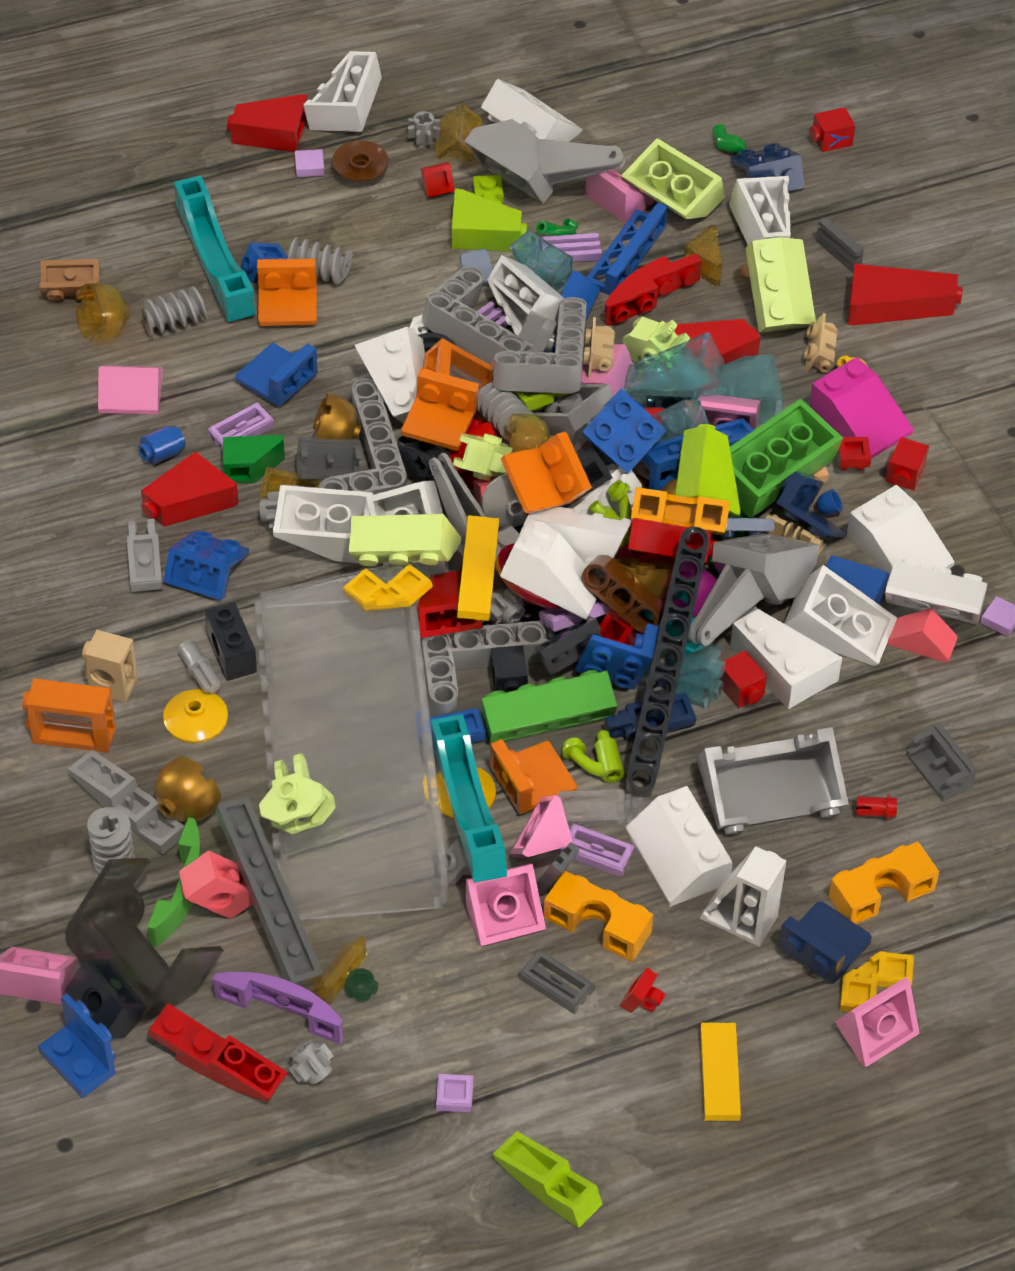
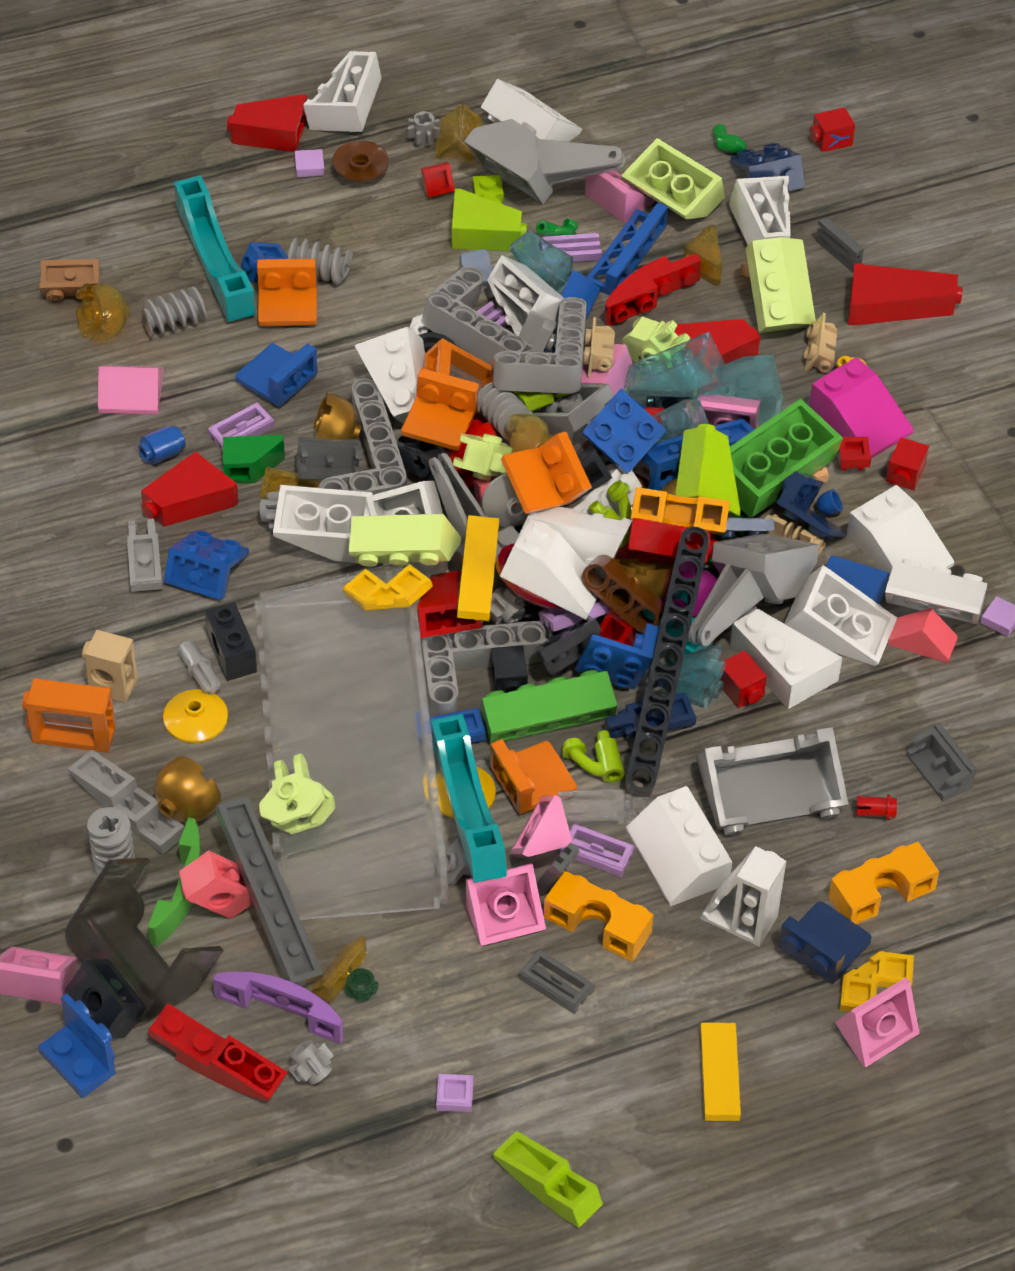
red tile [619,967,666,1013] -> none

